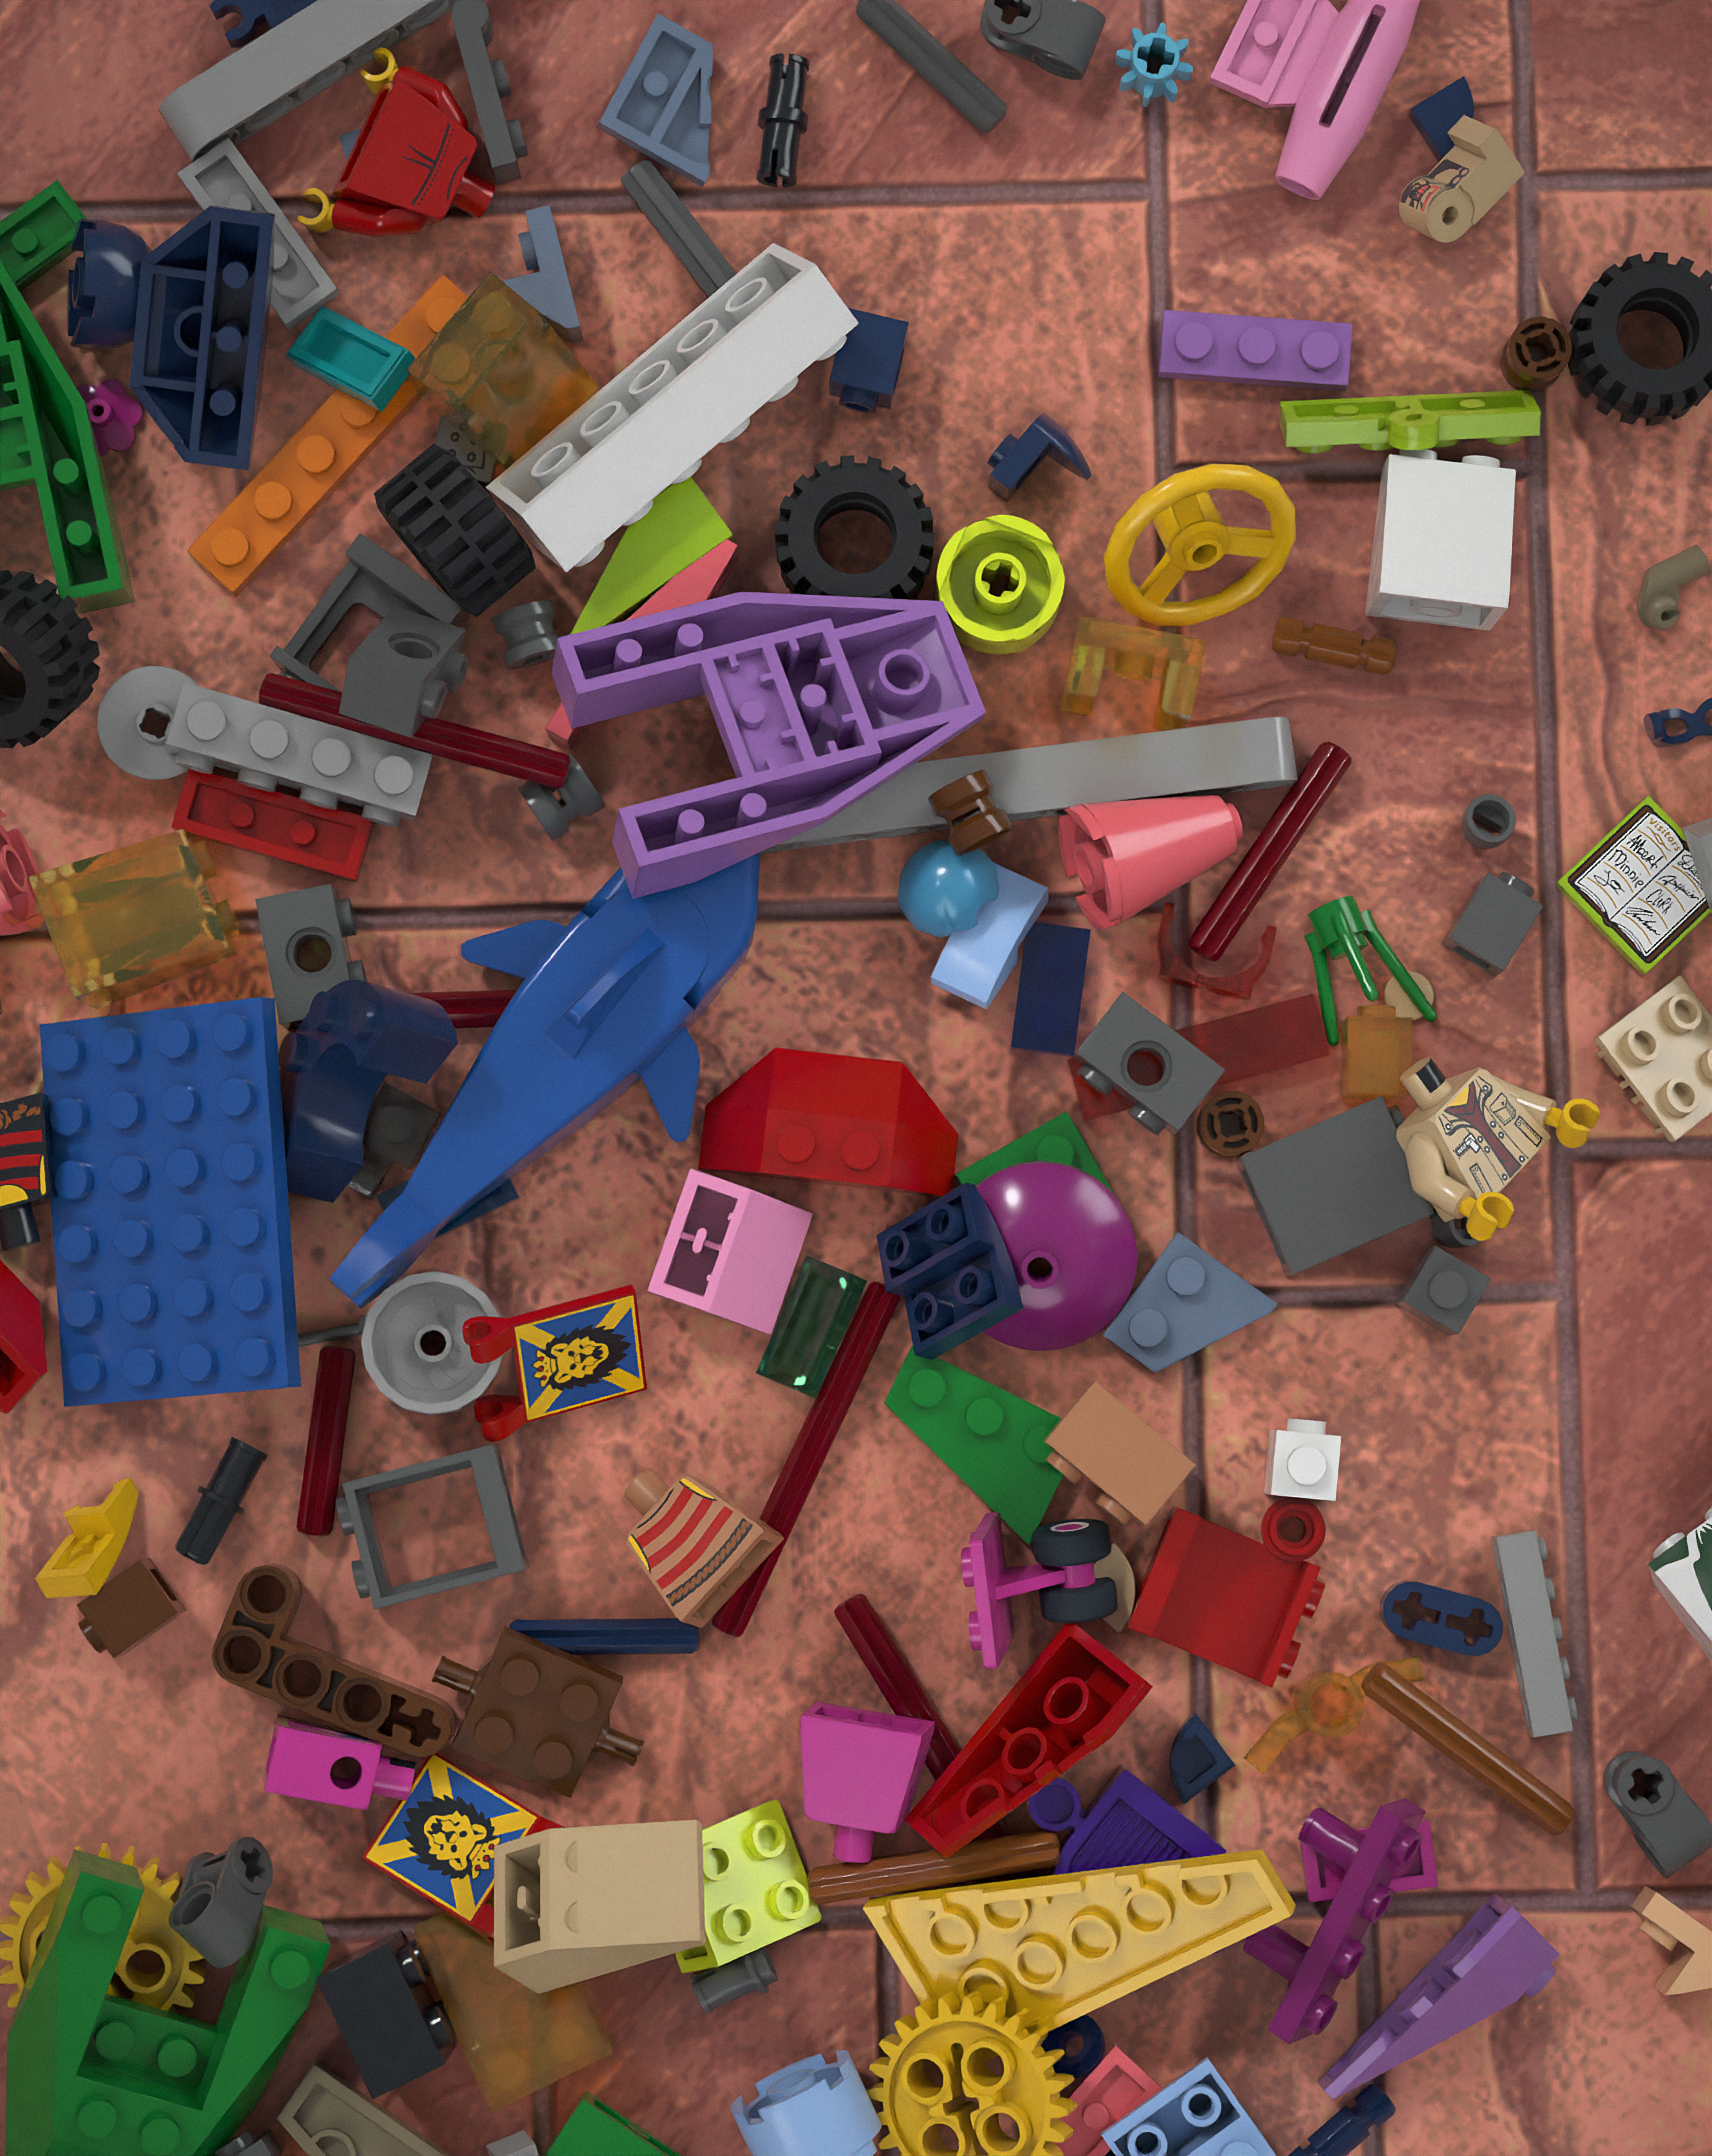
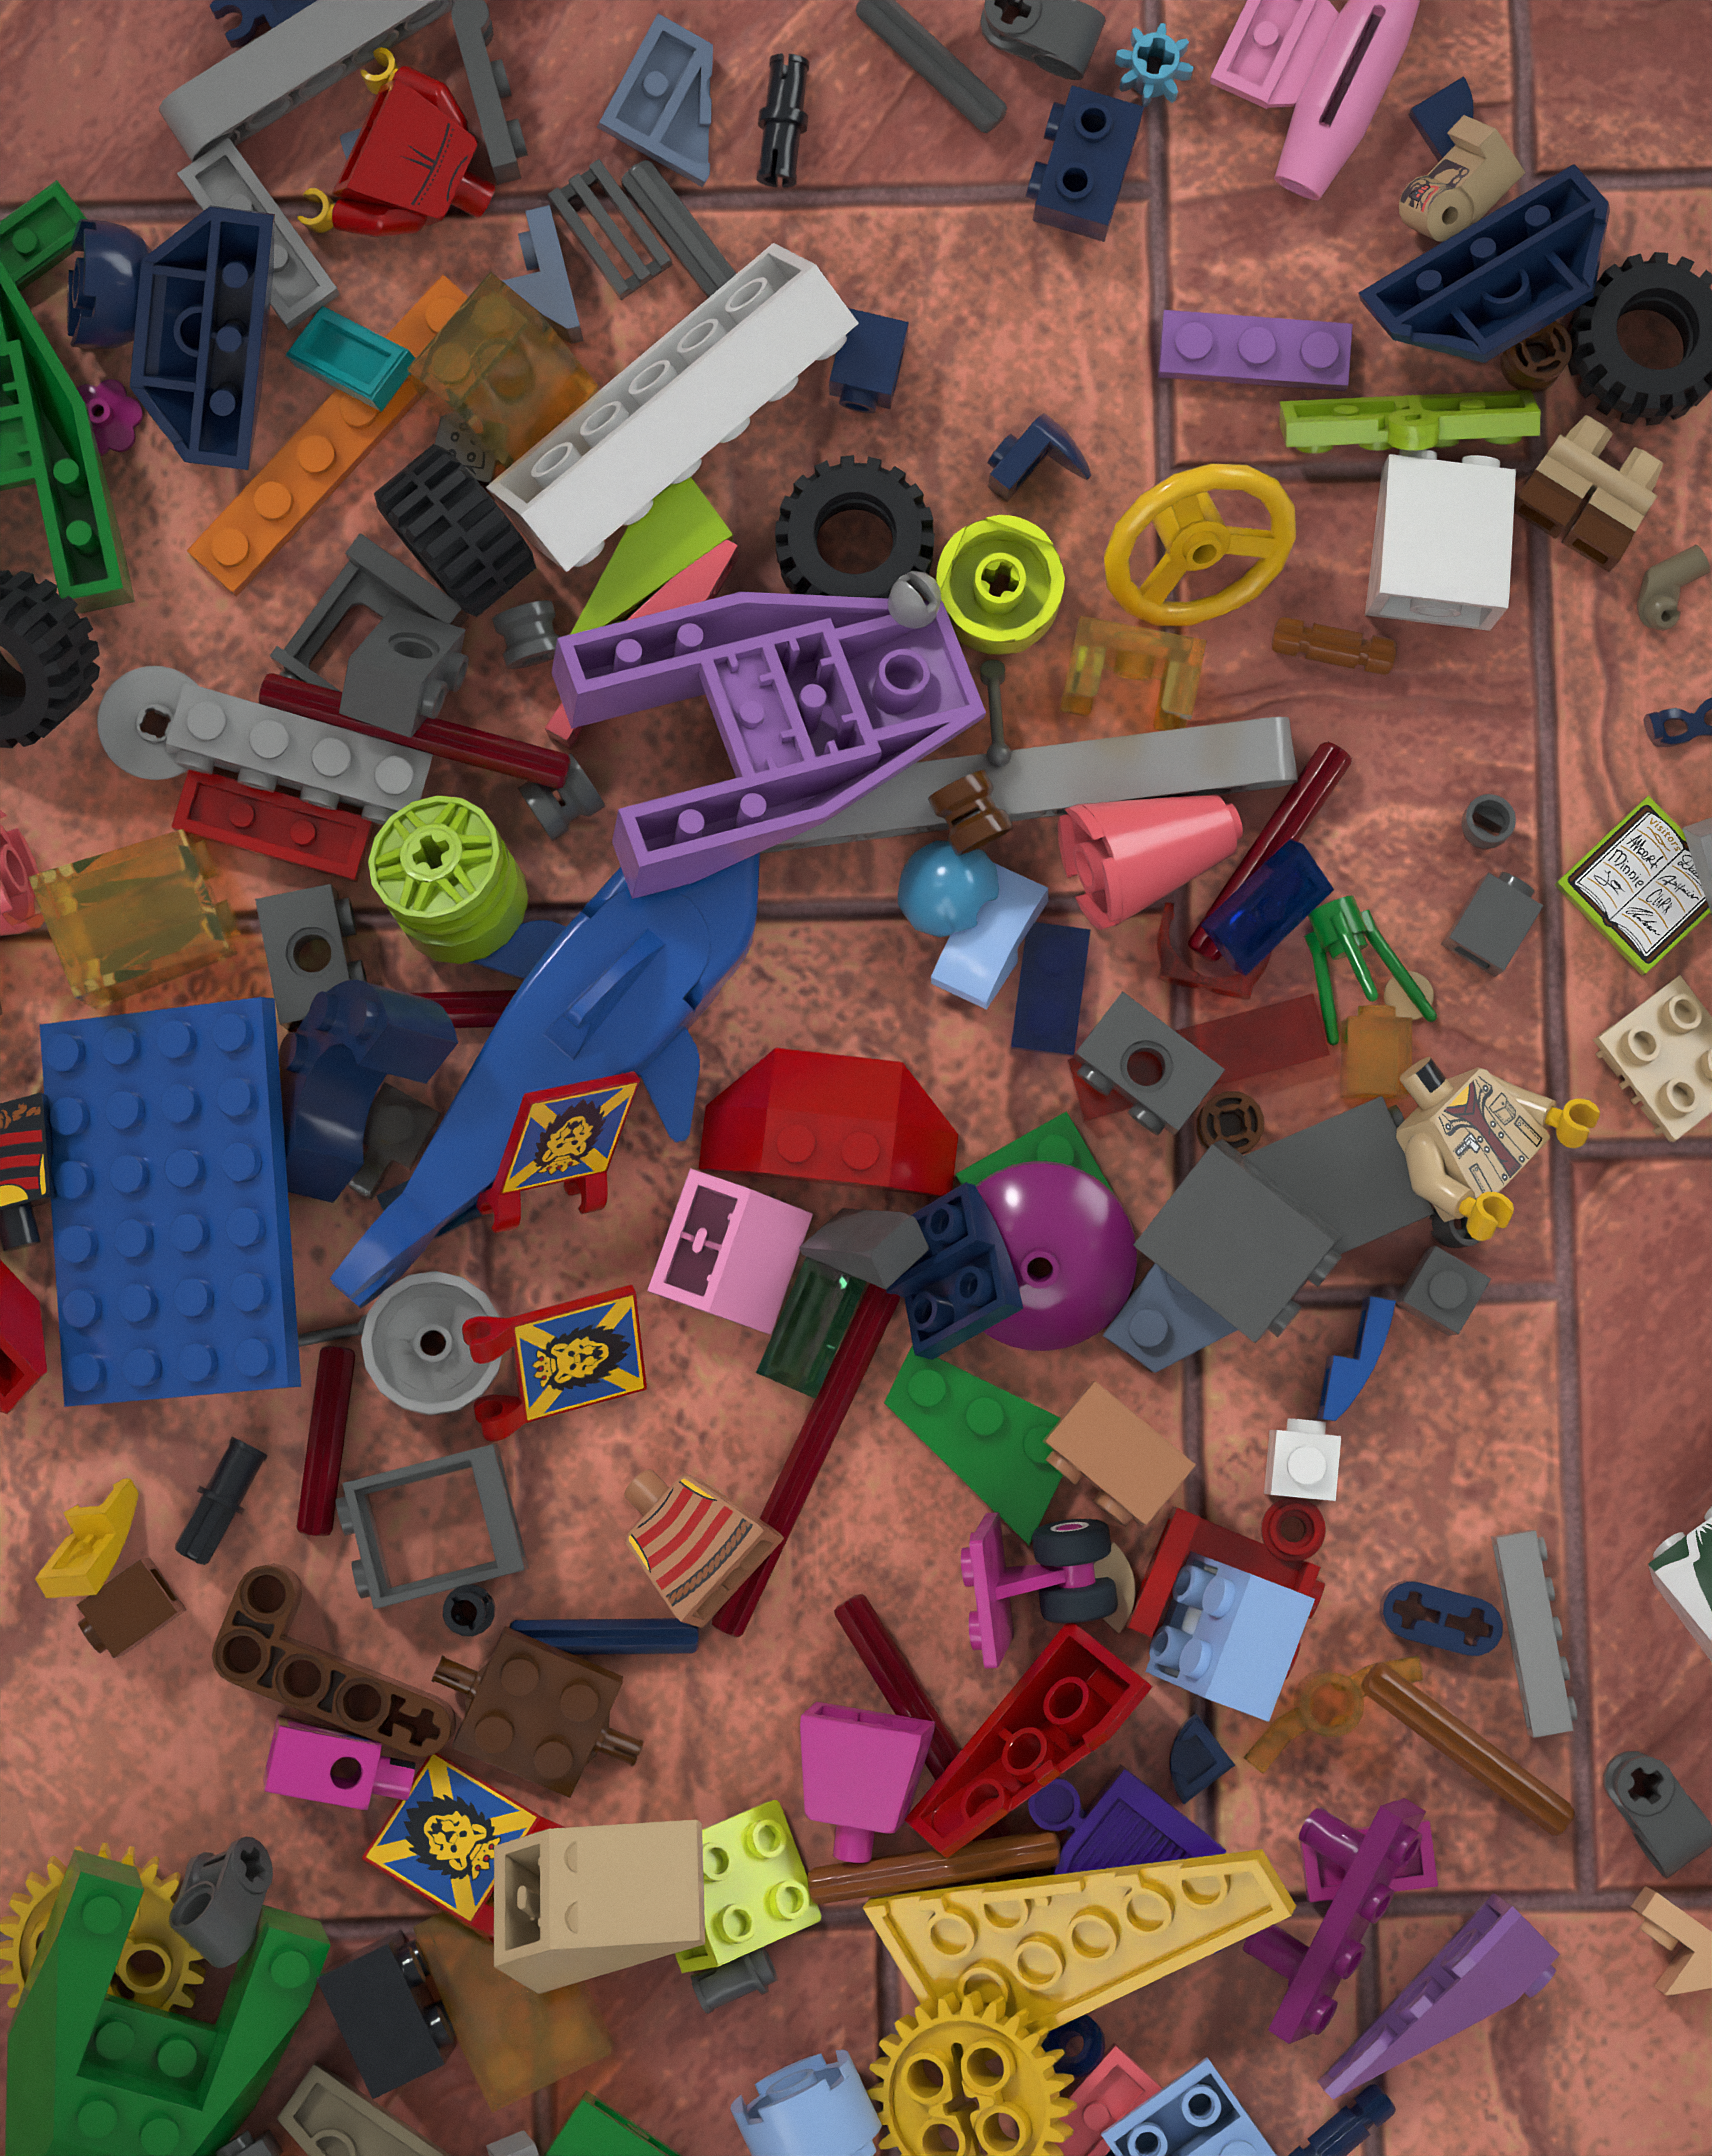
none -> lime wheel [368,795,528,964]
none -> black pin [443,1585,495,1637]
none -> flag [476,1071,640,1234]
none -> dark grey tile [548,159,672,300]
none -> dark grey slope [799,1208,929,1289]
none -> light grey hinge [888,571,941,628]
none -> dark grey hinge [980,659,1012,767]
none -> dark blue brick [1025,85,1144,242]
none -> dark grey brick [1133,1139,1344,1343]
none -> light blue slope [1145,1551,1315,1722]
none -> clear blue plate [1201,839,1334,976]
none -> blue slope [1316,1296,1396,1421]
none -> dark blue wedge [1358,164,1610,363]
none -> hips [1514,415,1663,572]

